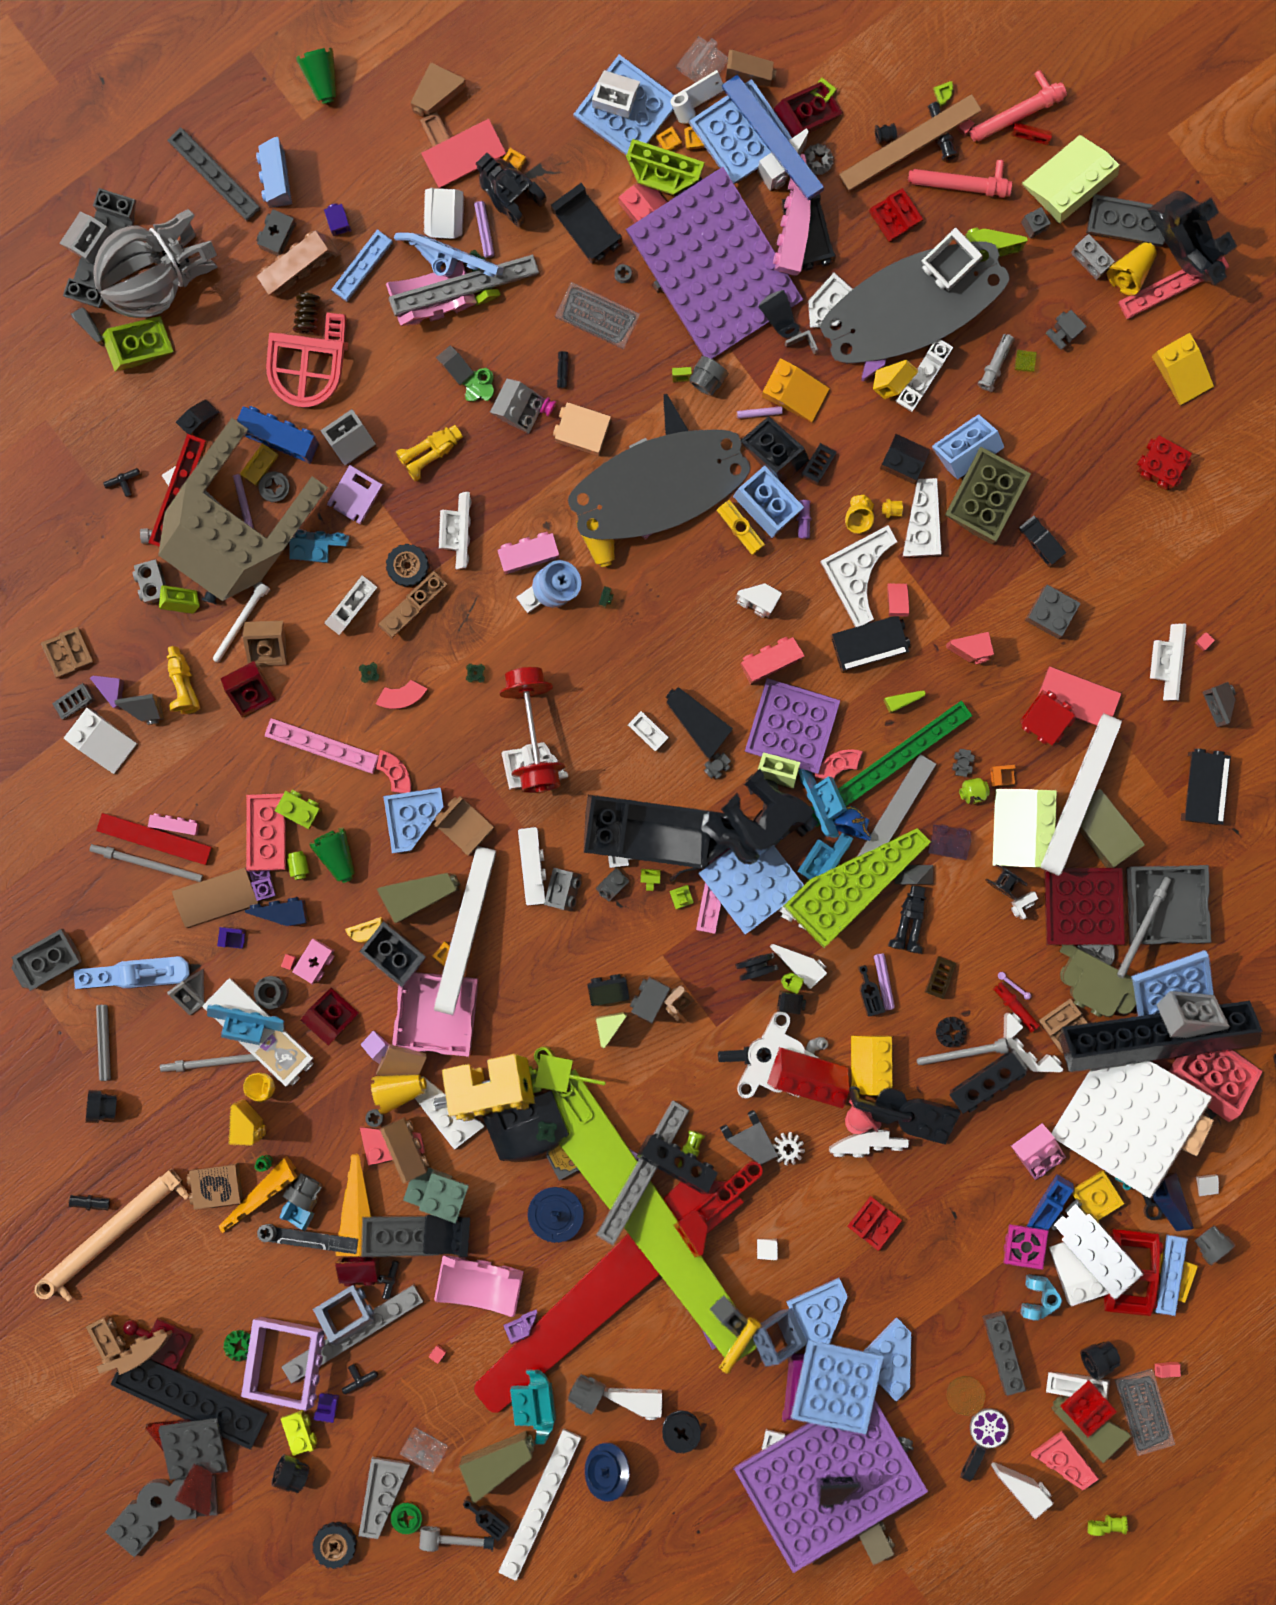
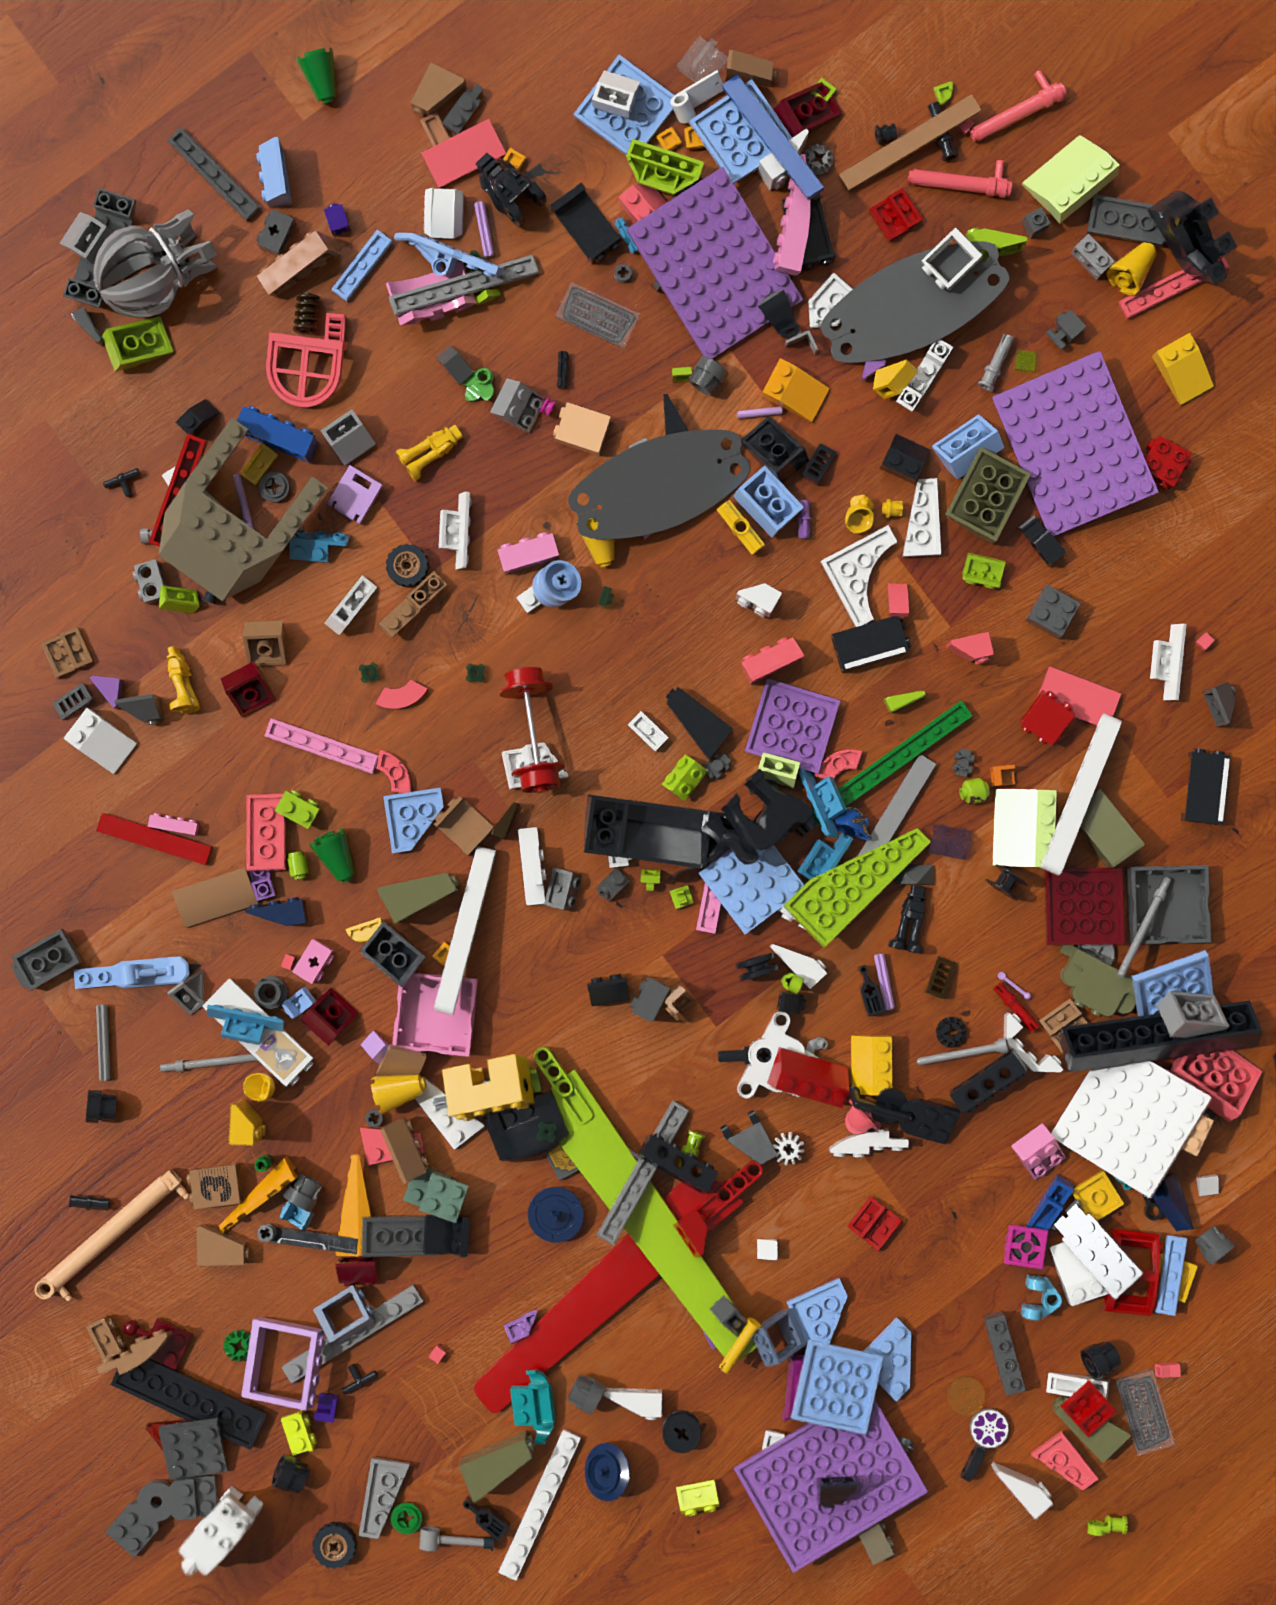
light grey bar [89,844,203,882] -> none
clear red wing [174,1463,212,1516] -> none
white piece [213,582,270,662] -> none
dark purple panel [217,927,246,949] -> none
black piece [378,1260,399,1300] -> none
clear bracket [400,1427,448,1473] -> none
bright pink panel [434,1256,524,1317] -> none
lime piece [534,1054,606,1093] -> none
yellowish green slope [596,1012,627,1048] -> none
red slope [1011,122,1052,145] -> none
white bracket [1011,891,1038,920] -> none
none -> white piece [179,1485,263,1576]
none -> medium nougat slope [197,1224,250,1266]
none -> light blue bracket [281,986,316,1019]
none -> dark grey hinge [442,84,483,135]
none -> dark brown slope [490,802,519,840]
none -> dark azure axle [615,217,638,254]
none -> lime bracket [662,755,707,801]
none -> neon yellow bracket [676,1480,720,1516]
none -> lime bracket [962,553,1006,589]
none -> medium lavender plate [992,351,1159,537]

